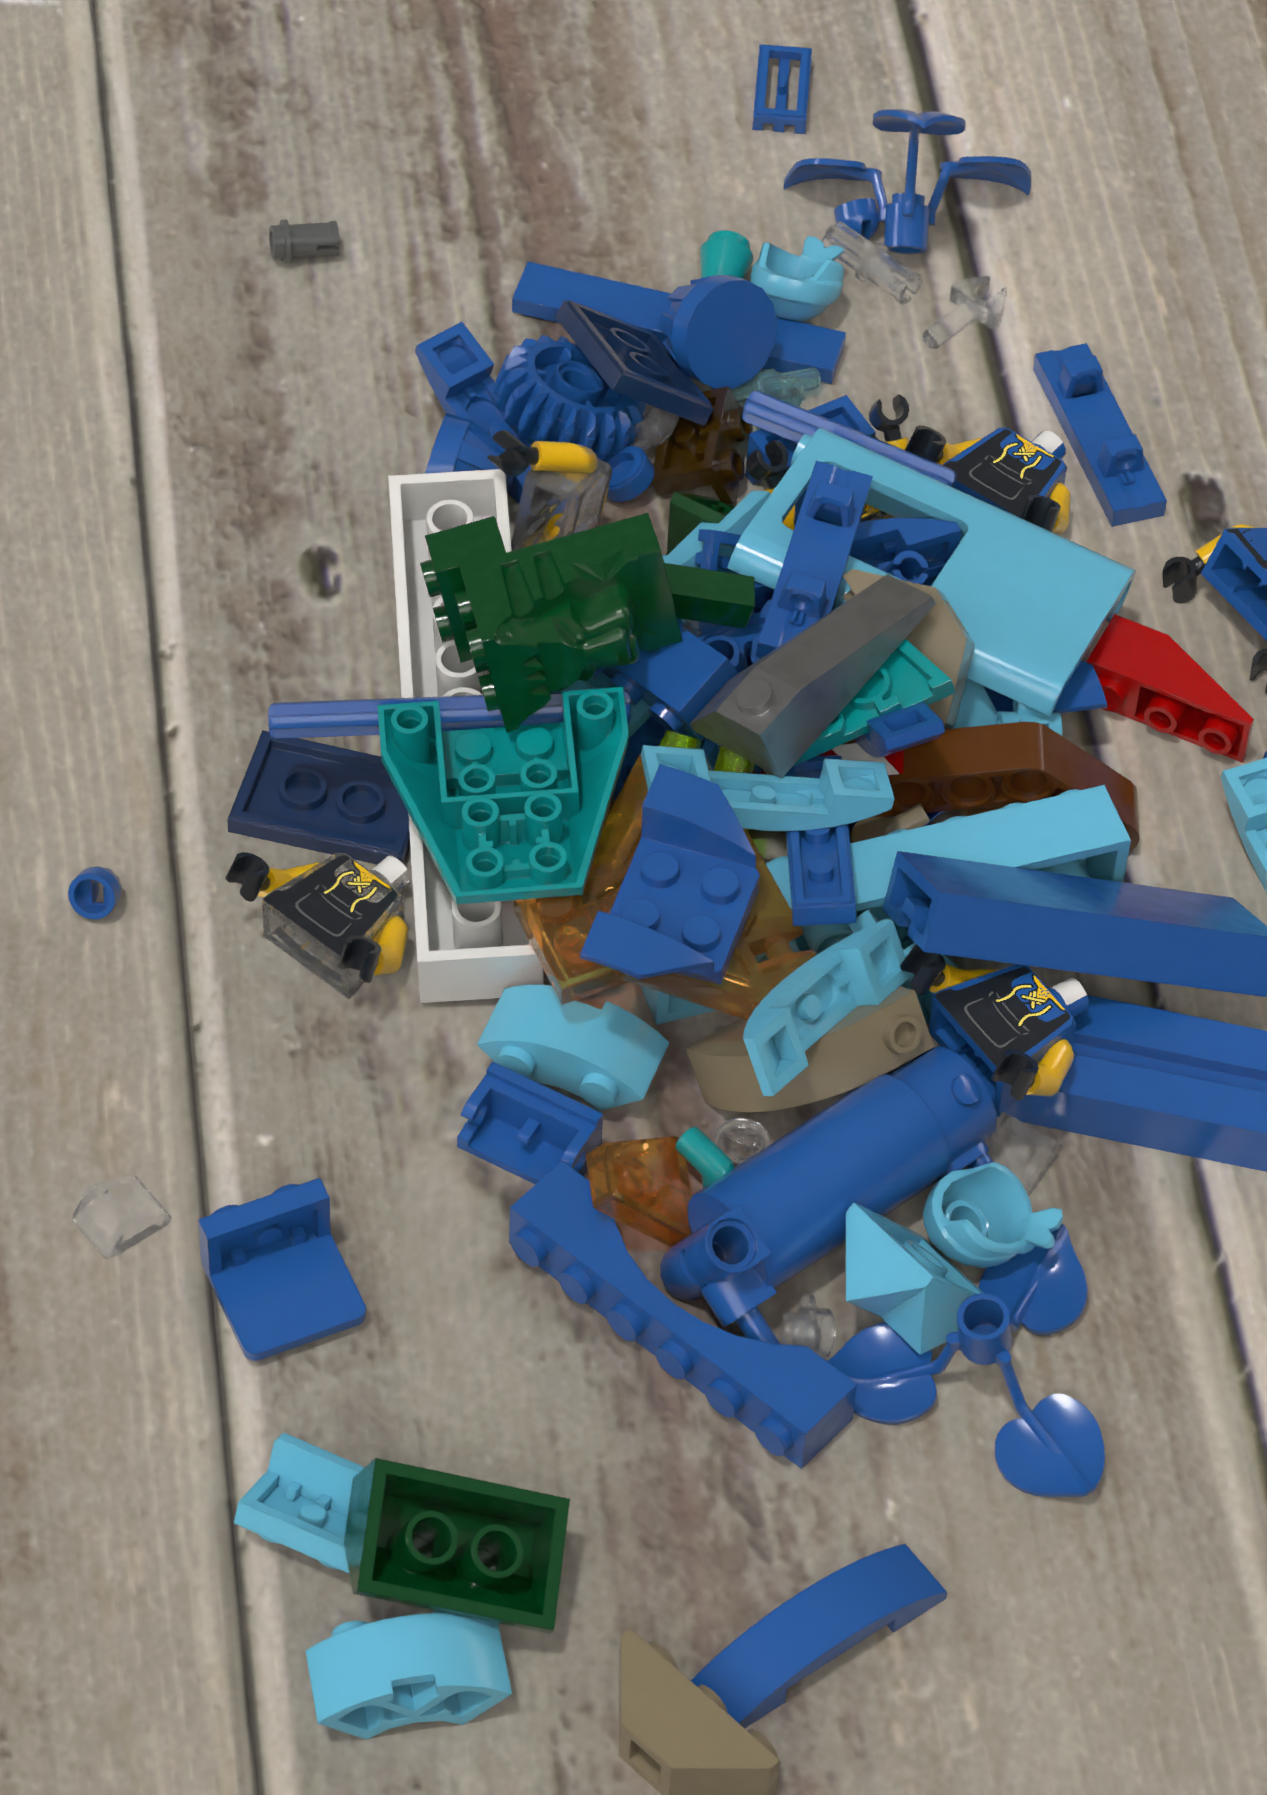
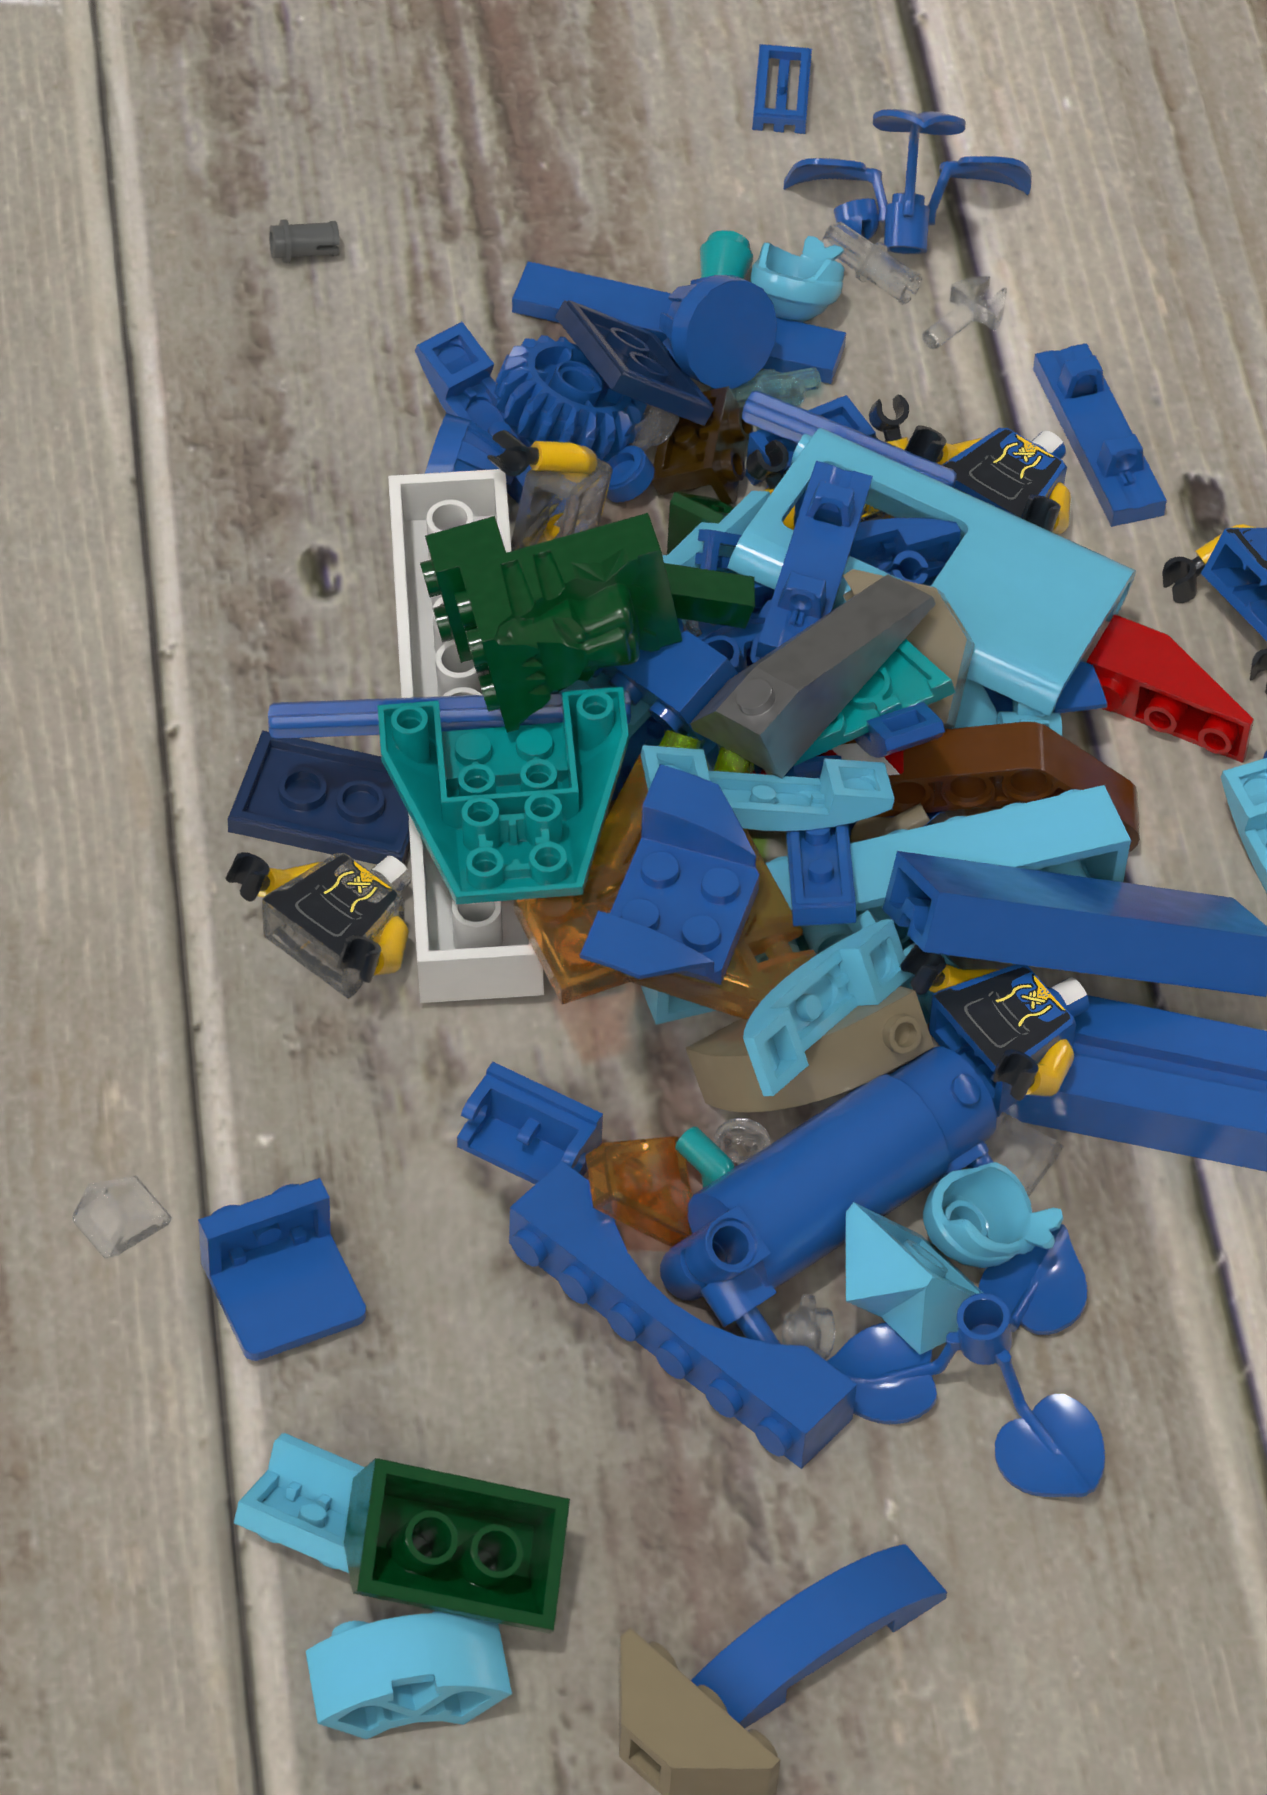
blue hinge [68,866,122,919] -> none
medium azure brick [477,985,670,1111] -> none

